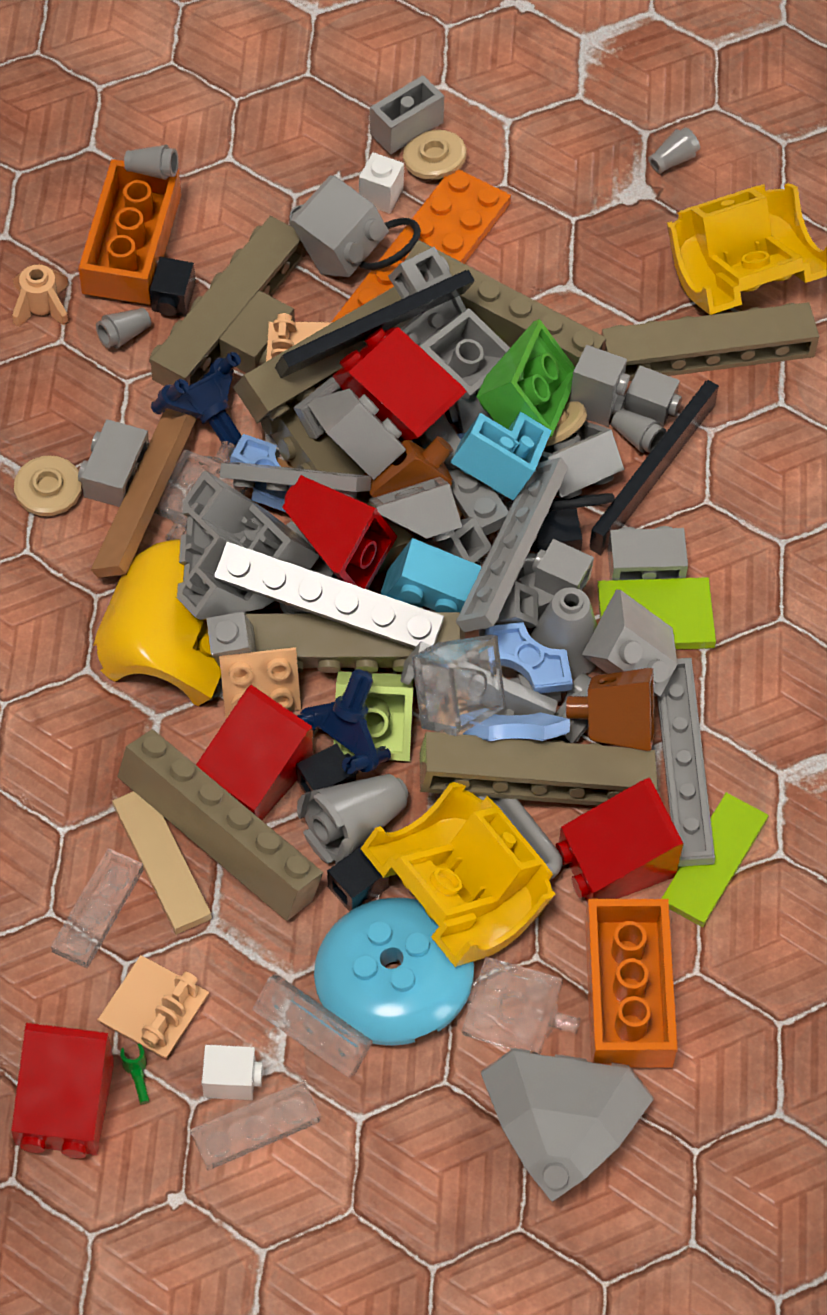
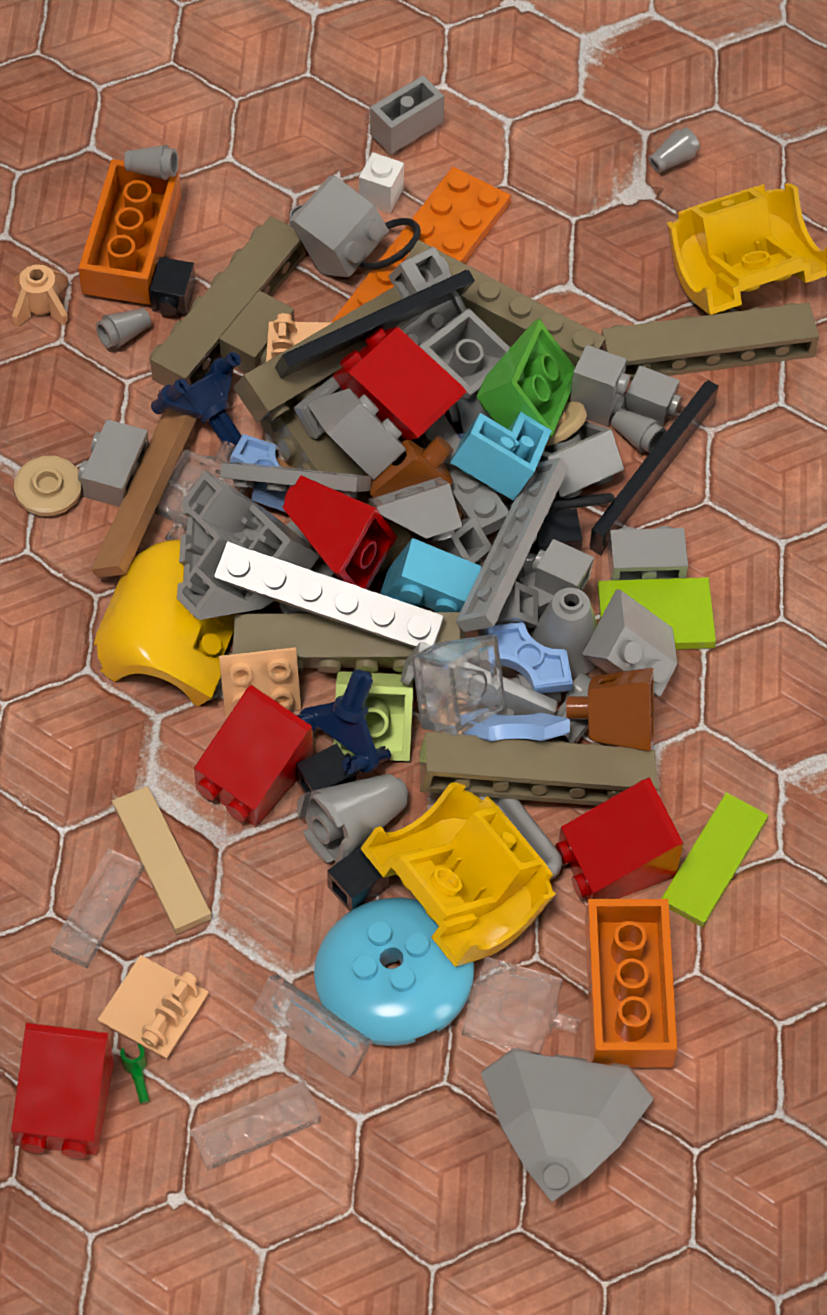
dark tan brick [117,729,323,921] -> none
white brick [202,1045,263,1100] -> none
light grey brick [206,611,256,667] -> none
tan wheel [403,130,467,179] -> none
light grey tile [657,658,715,867] -> none

